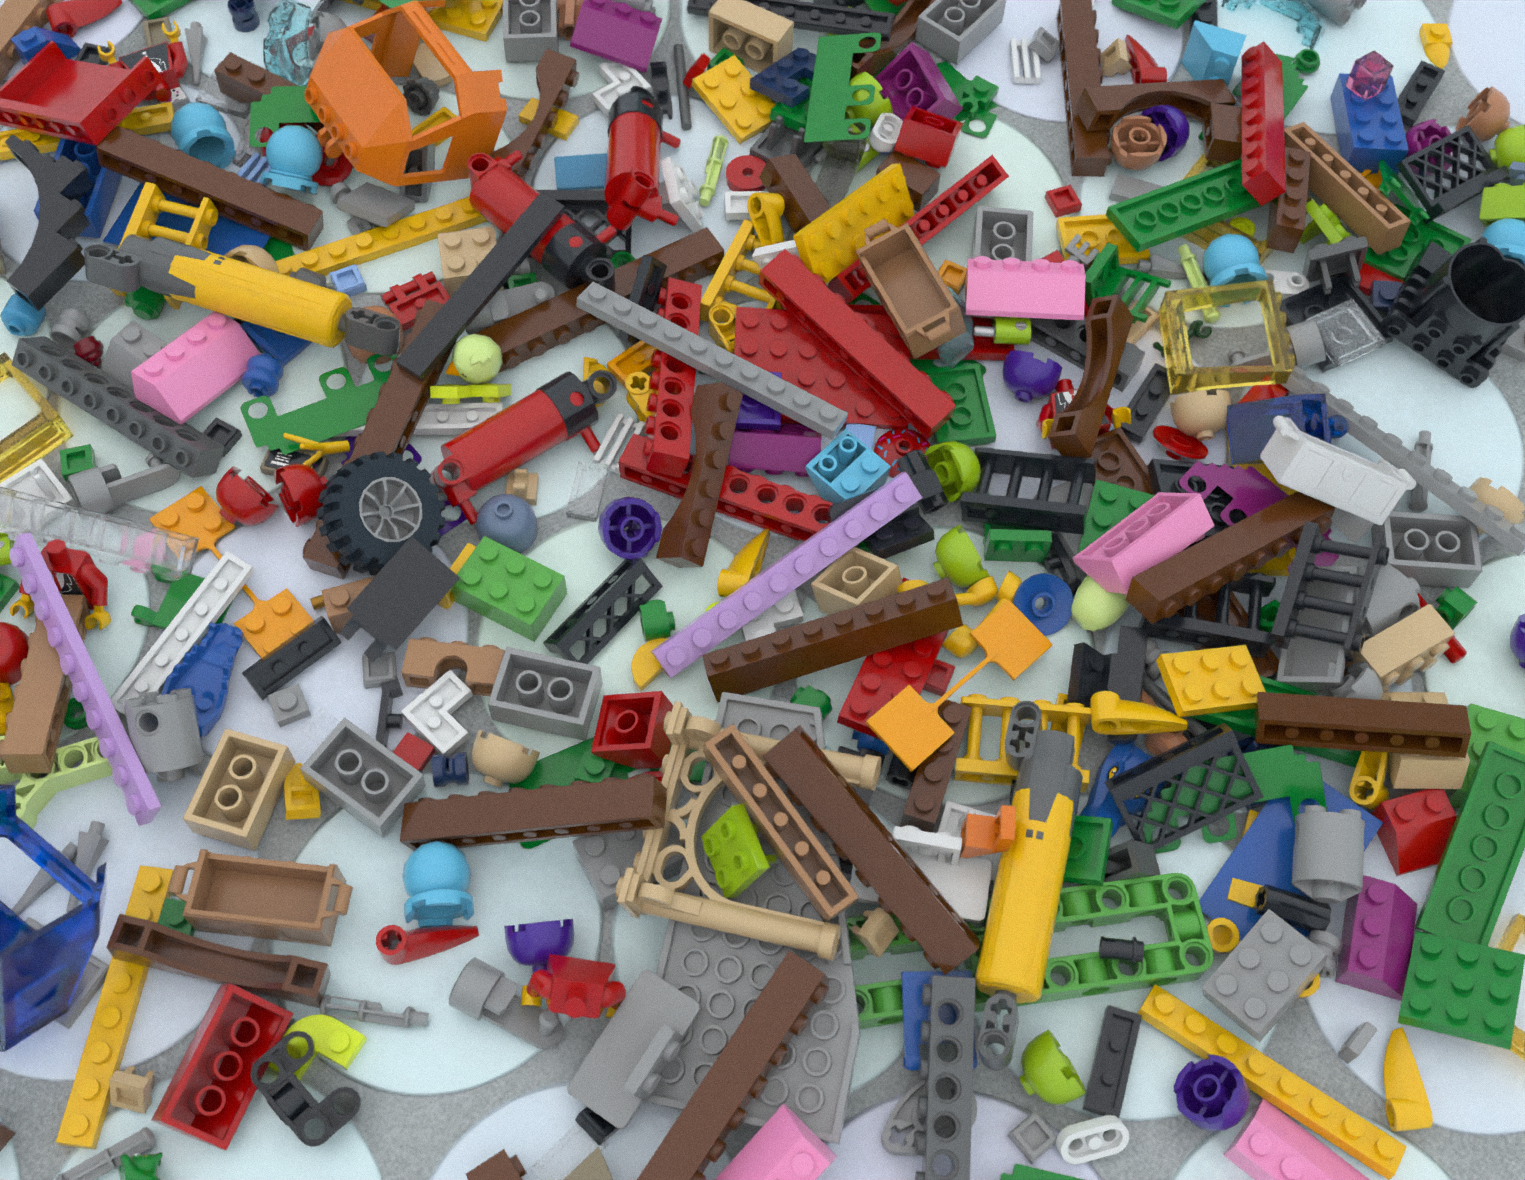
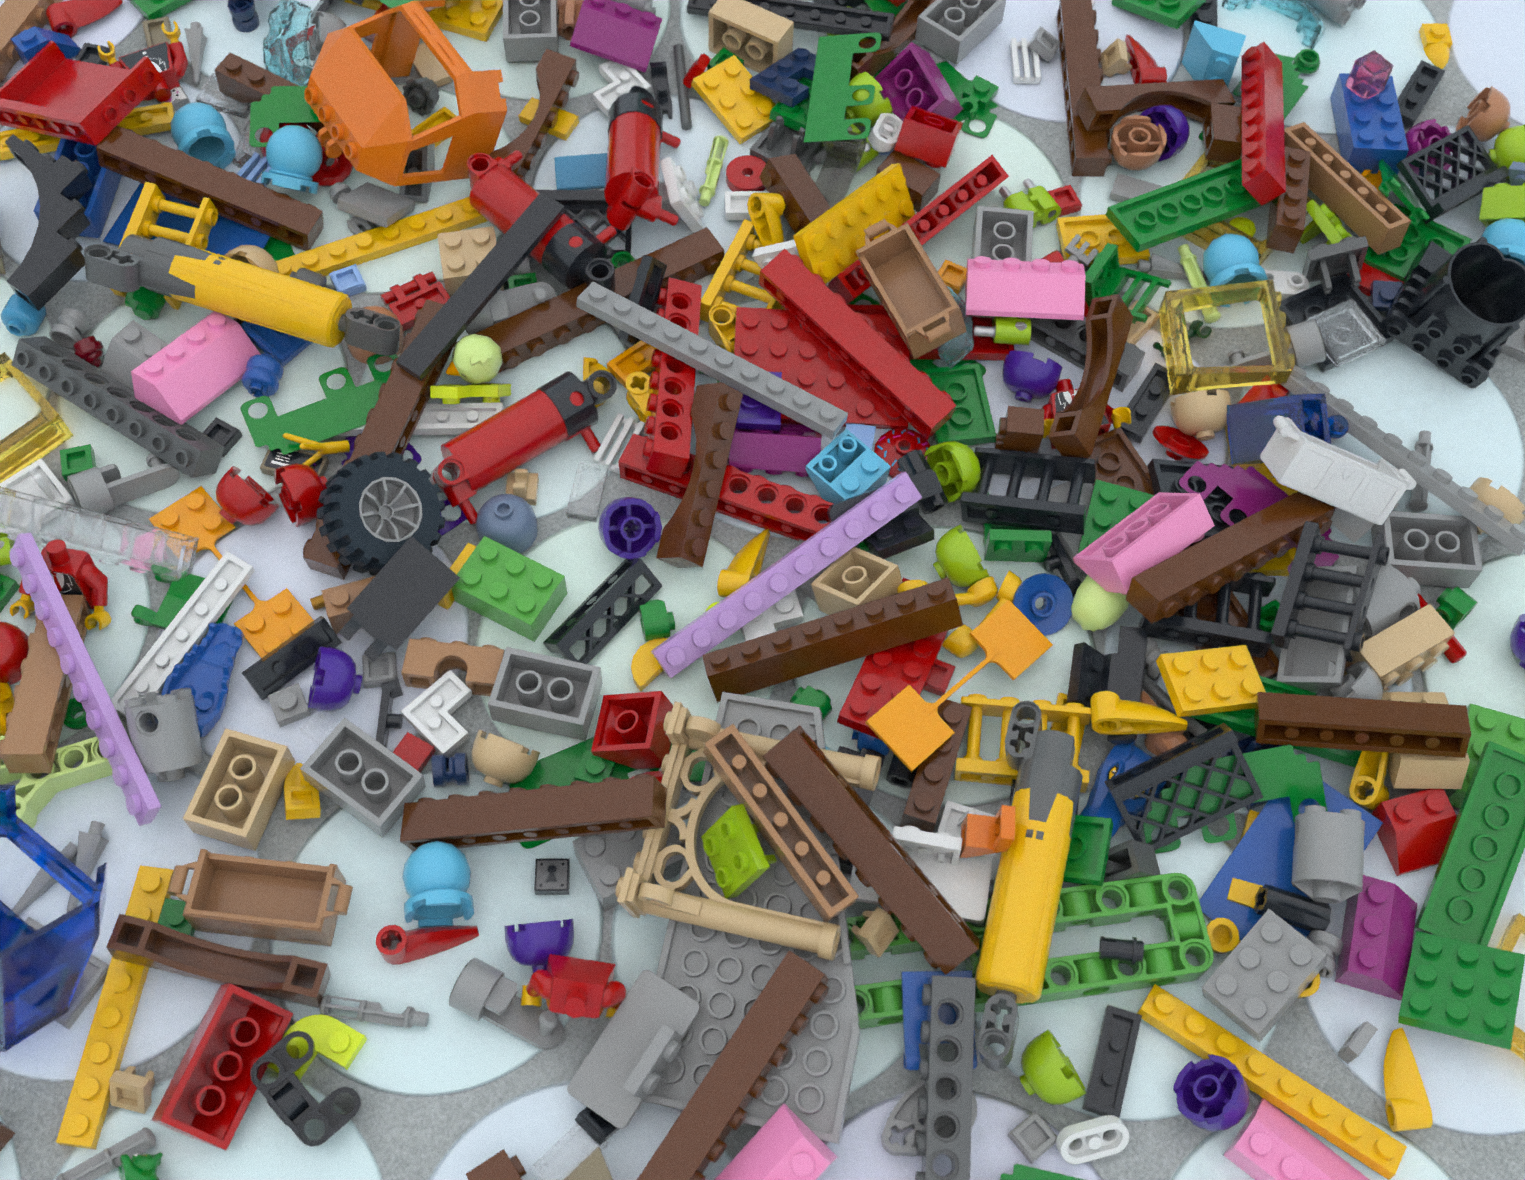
none -> dark purple cylinder [308,646,362,712]
none -> tile [534,858,570,895]
none -> reddish brown brick [994,406,1044,453]
none -> lime piece [999,178,1061,228]

